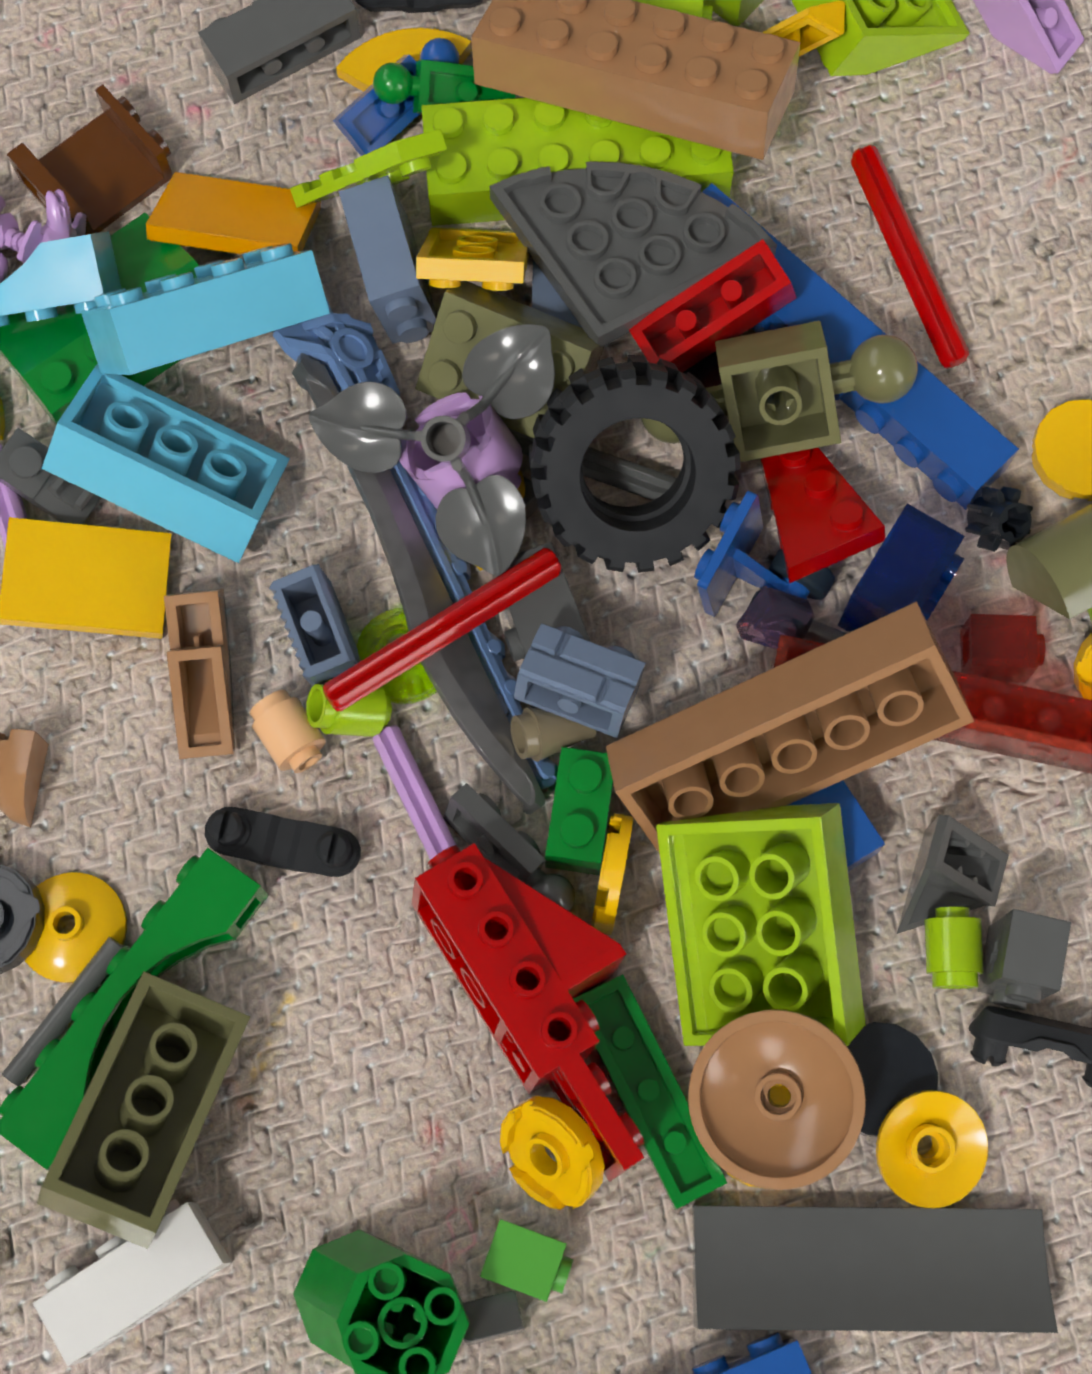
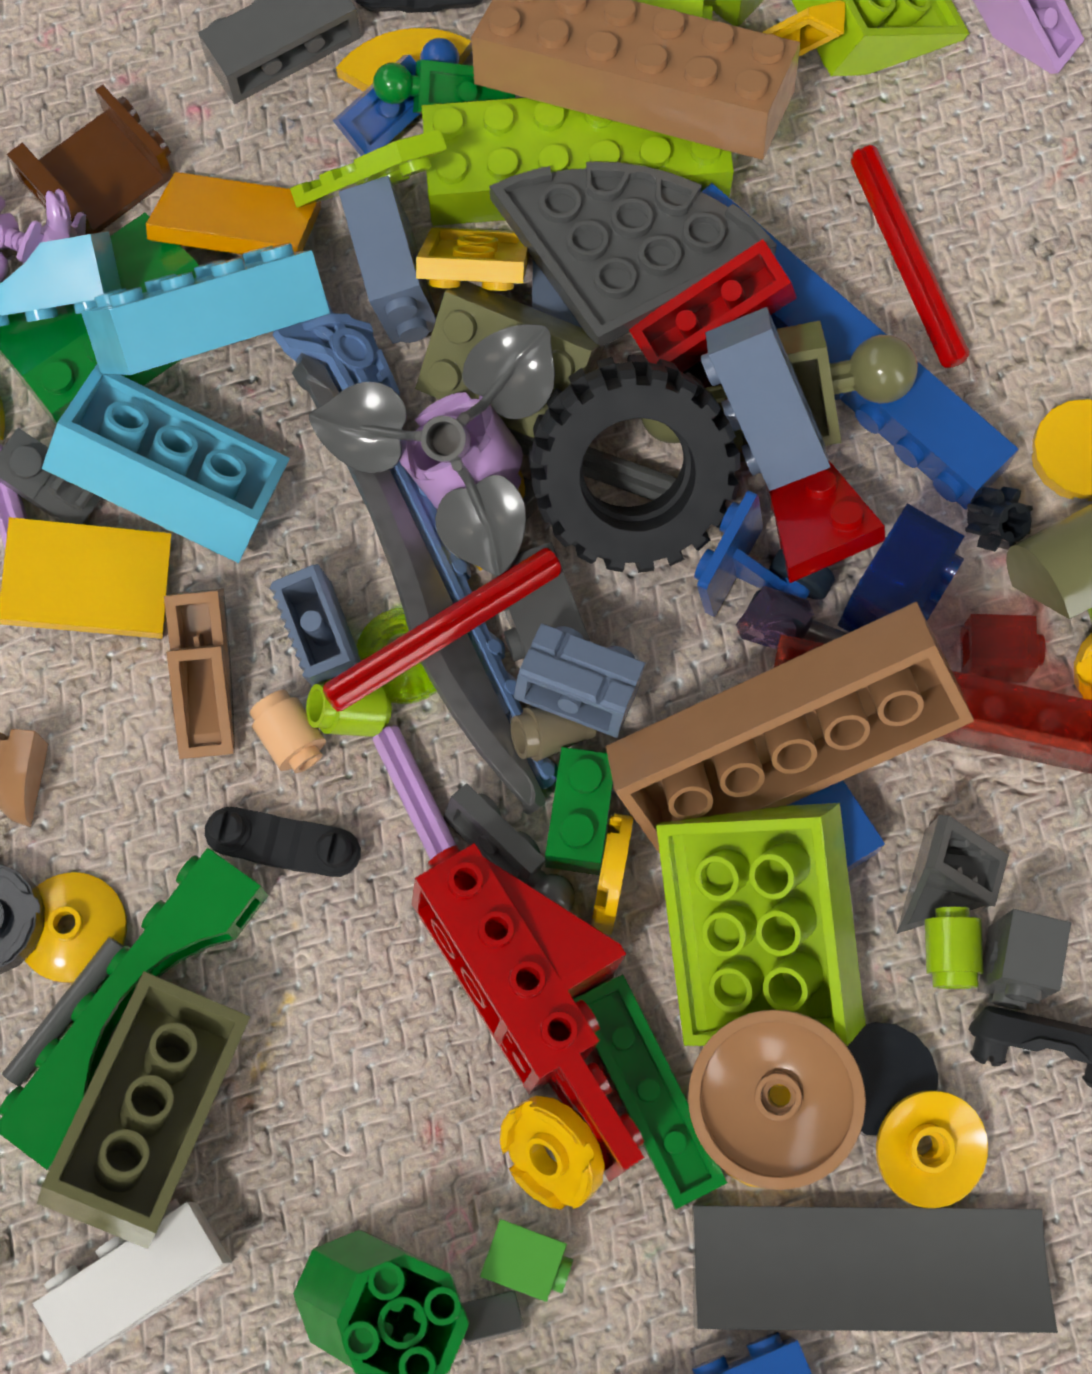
none -> sand blue brick [701,307,830,491]

